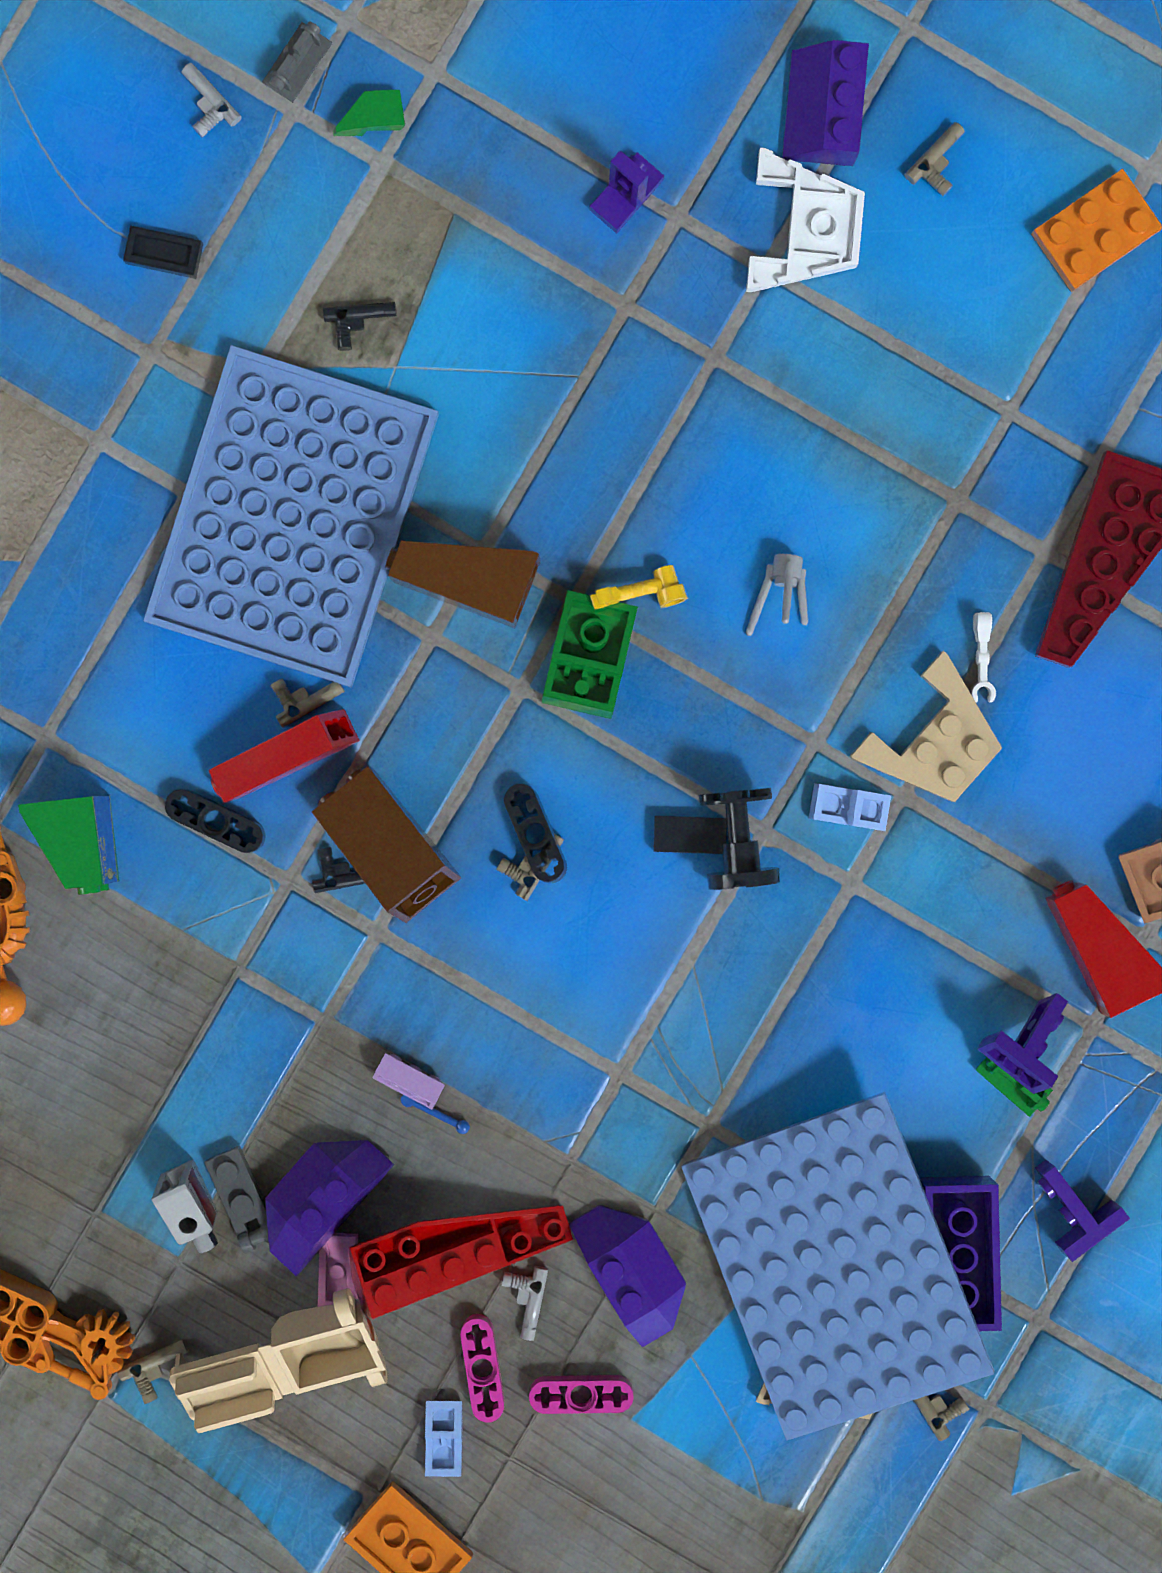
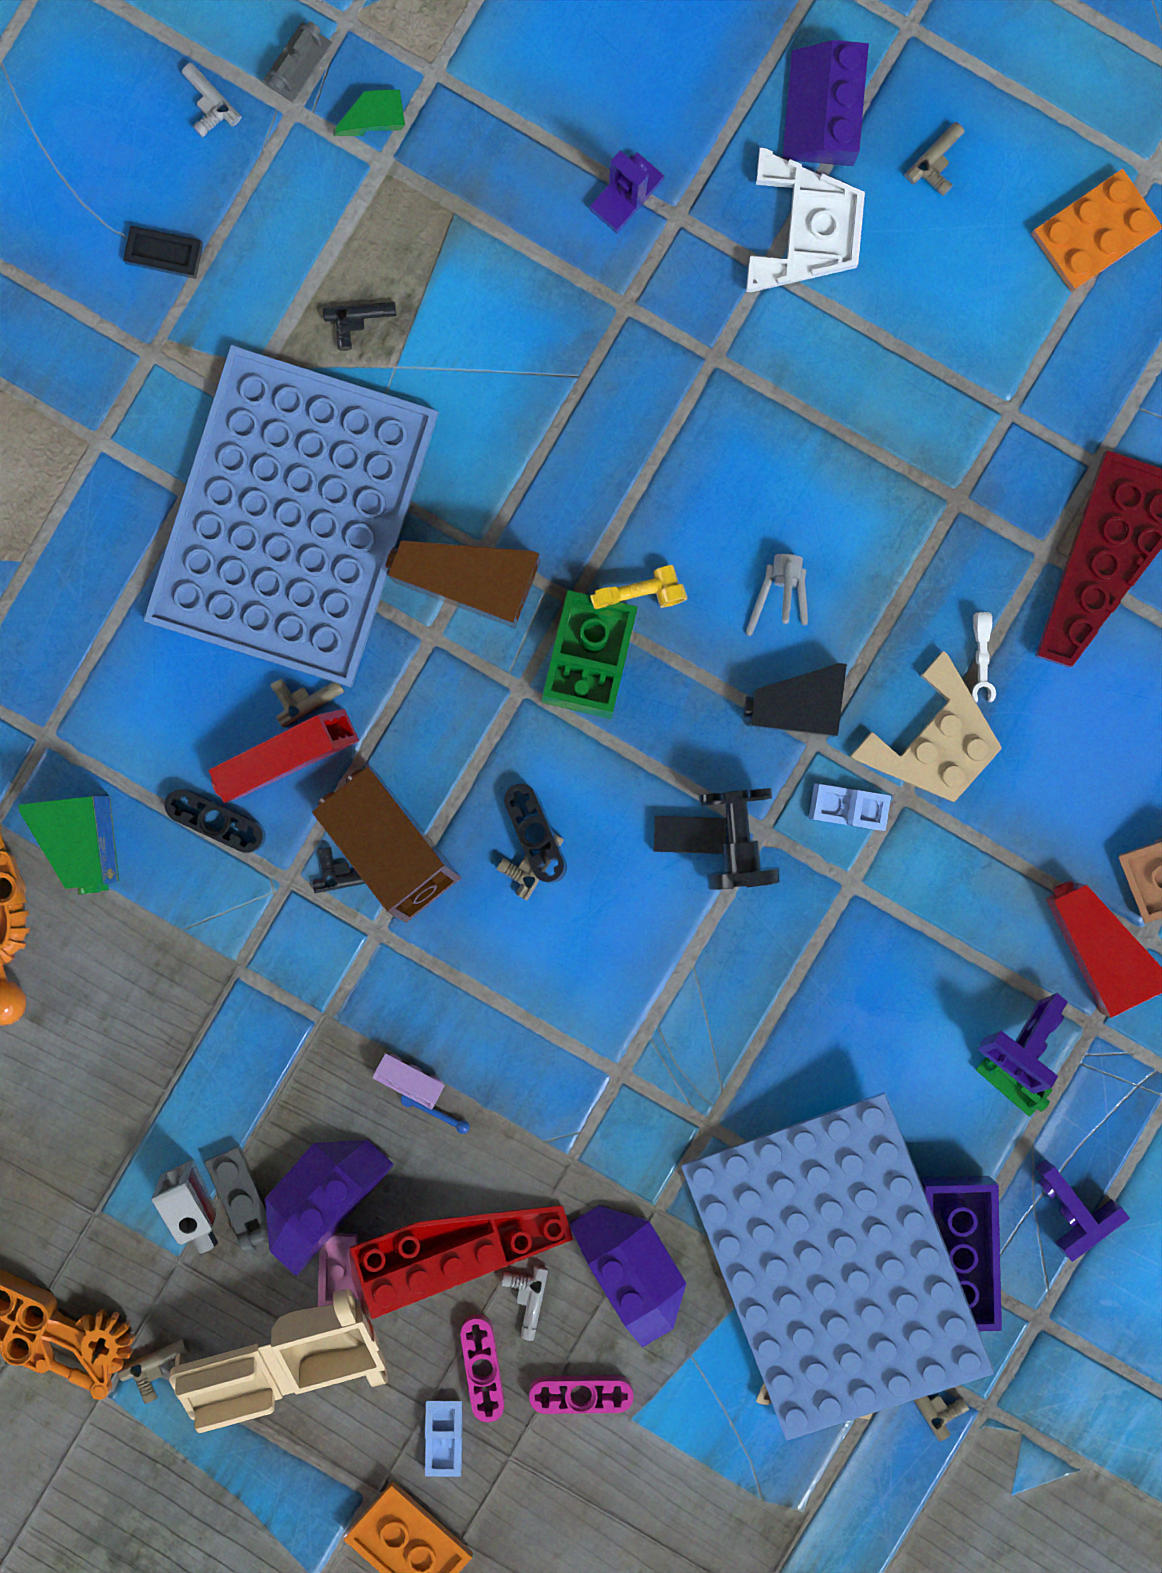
none -> black slope [743,663,847,737]

